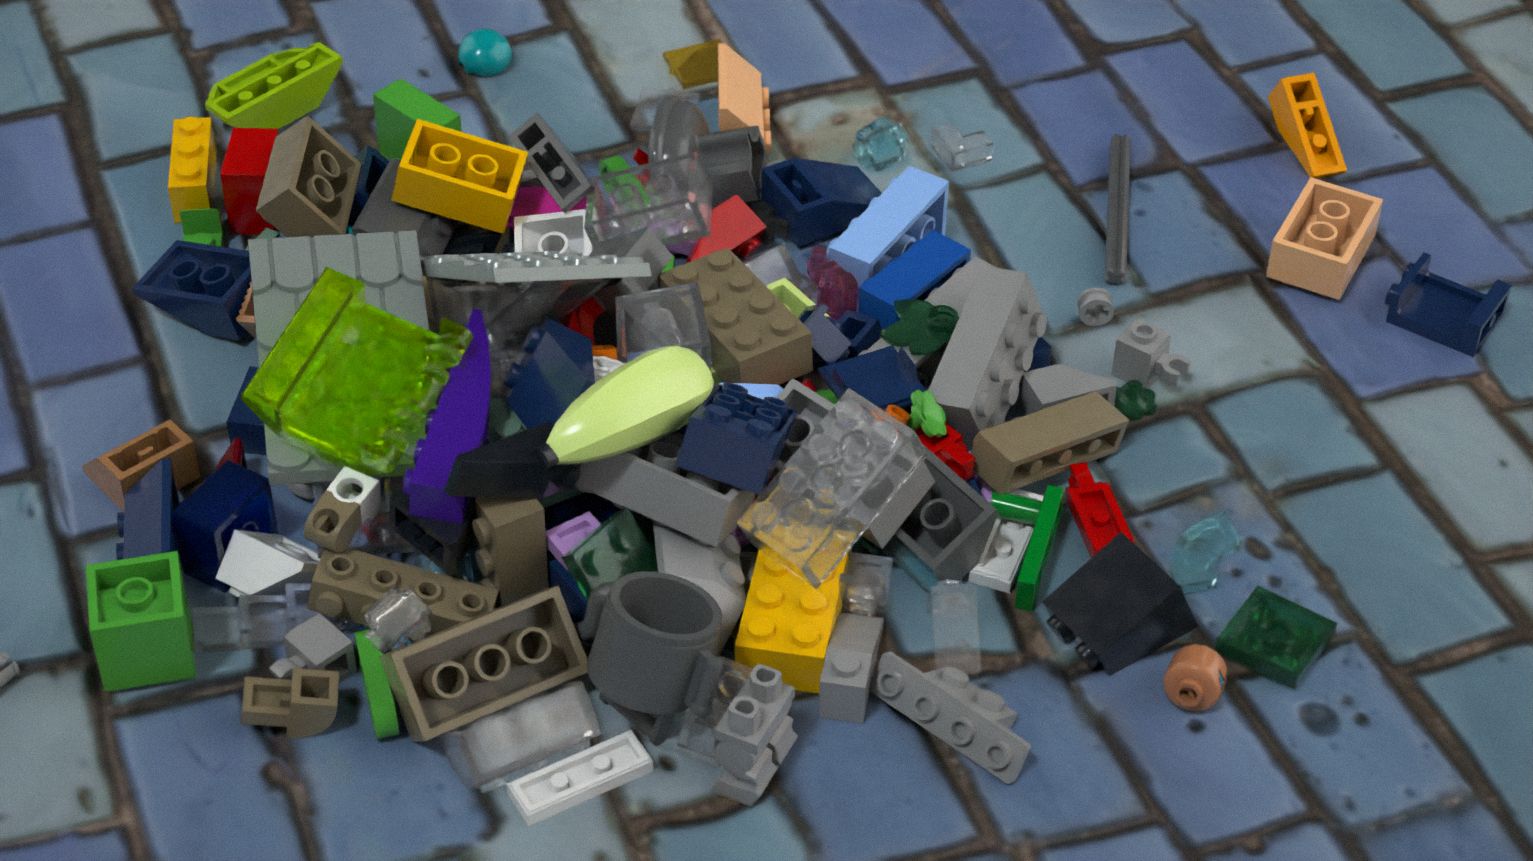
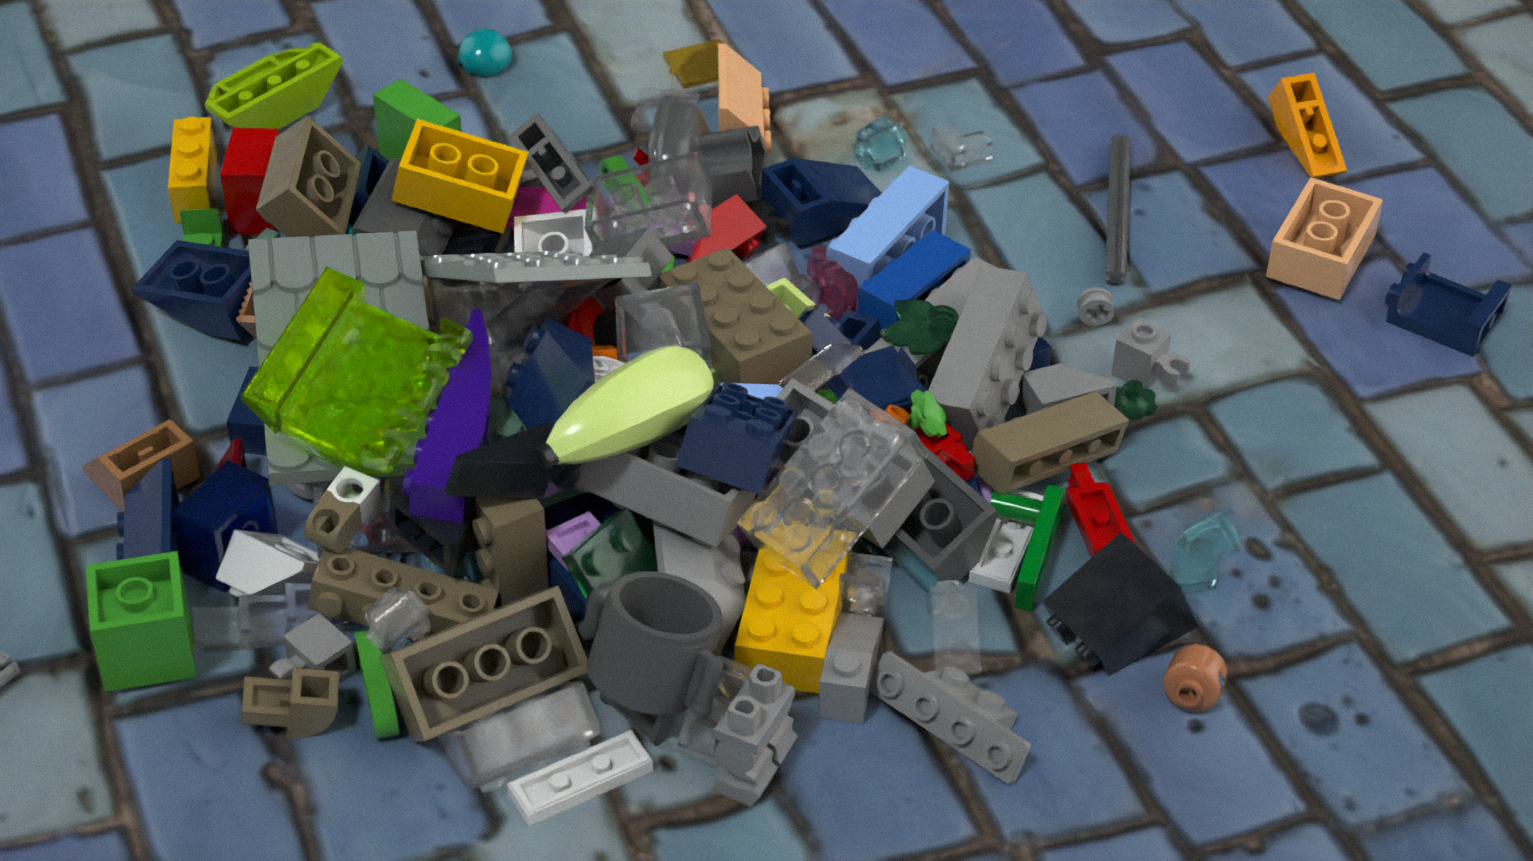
clear green plate [1215,586,1337,690] -> none
none -> clear piece [779,343,865,391]

